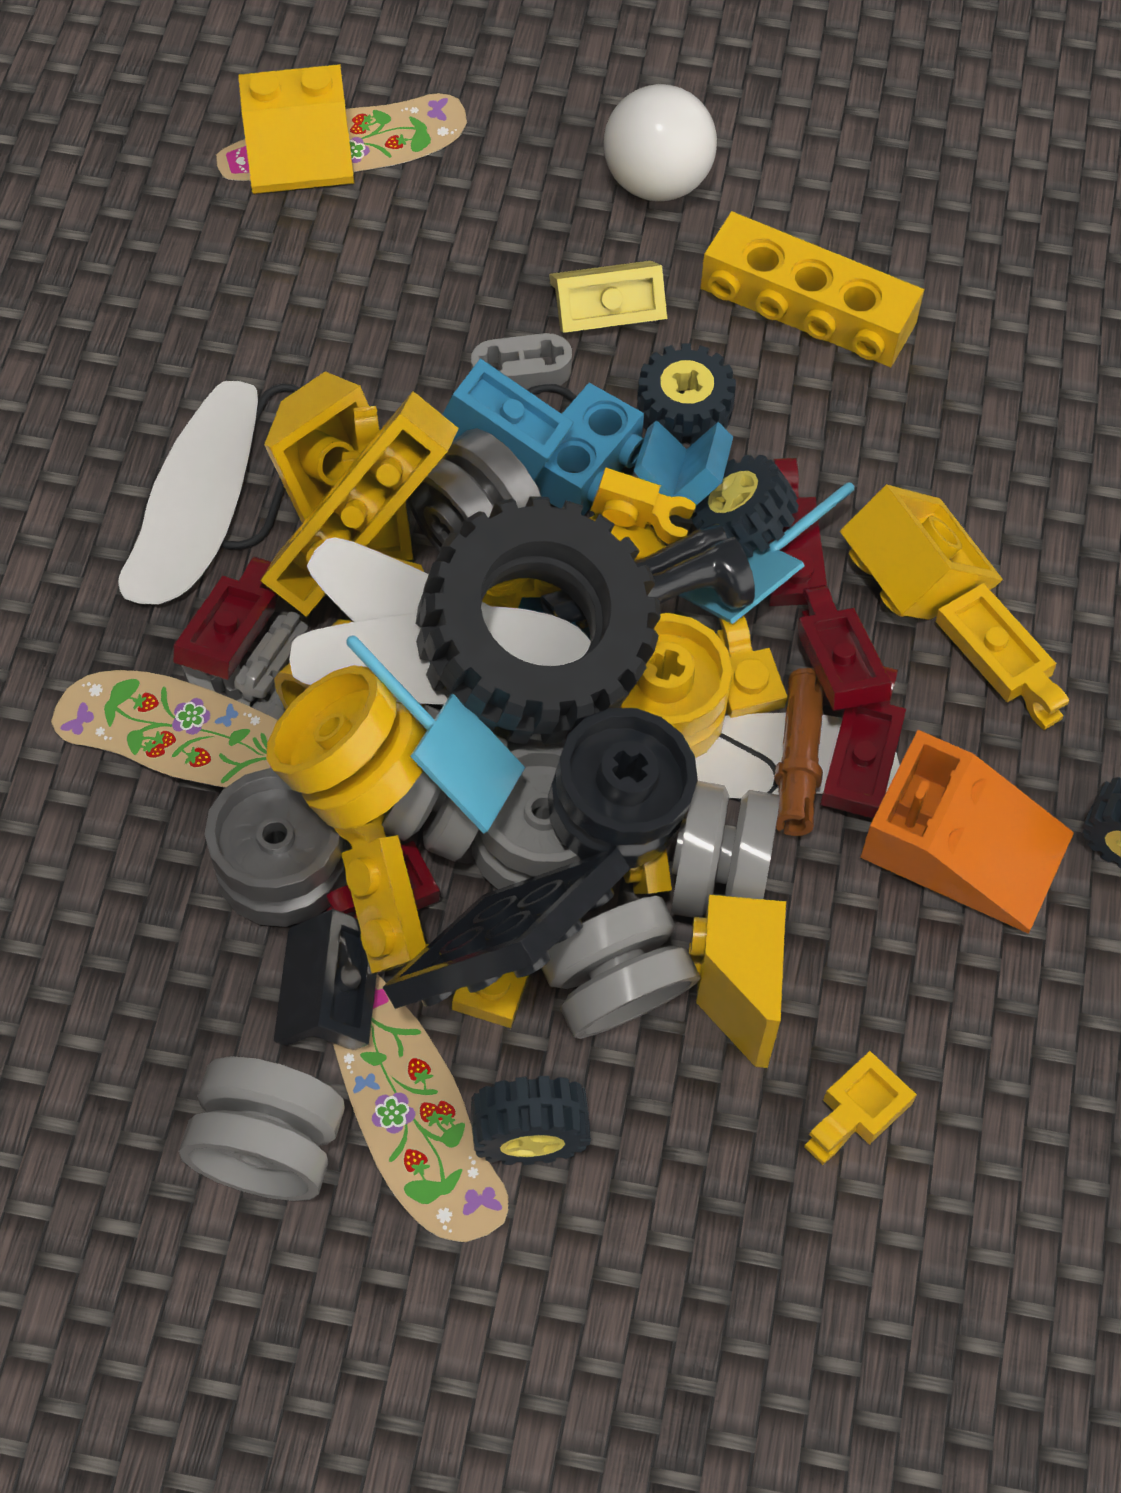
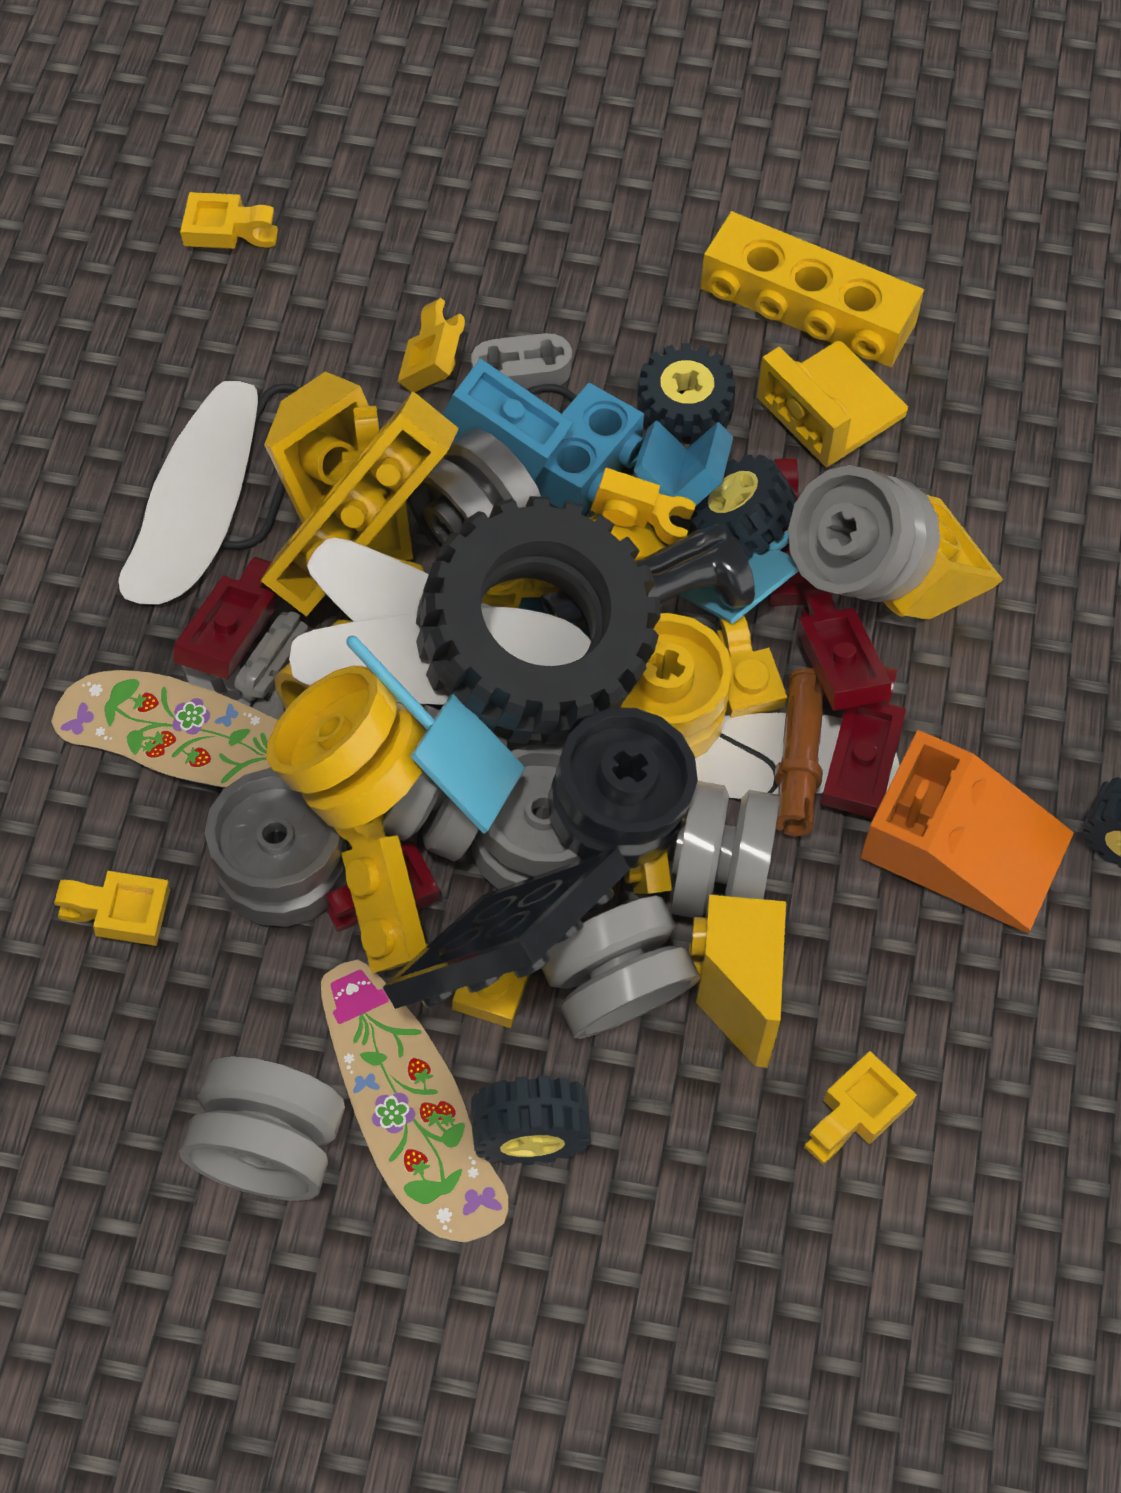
tan sticker [216,93,467,181] -> none
yellow slope [238,64,354,194] -> none
black panel [274,909,377,1050] -> none
light yellow panel [549,261,667,333] -> none
white piece [603,84,717,201] -> none
yellow plate [935,583,1069,730] -> none
none -> yellow plate [54,871,170,946]
none -> yellow plate [180,192,278,249]
none -> yellow plate [397,298,465,393]
none -> yellow bracket [757,341,908,468]
none -> light grey wheel [788,465,940,602]

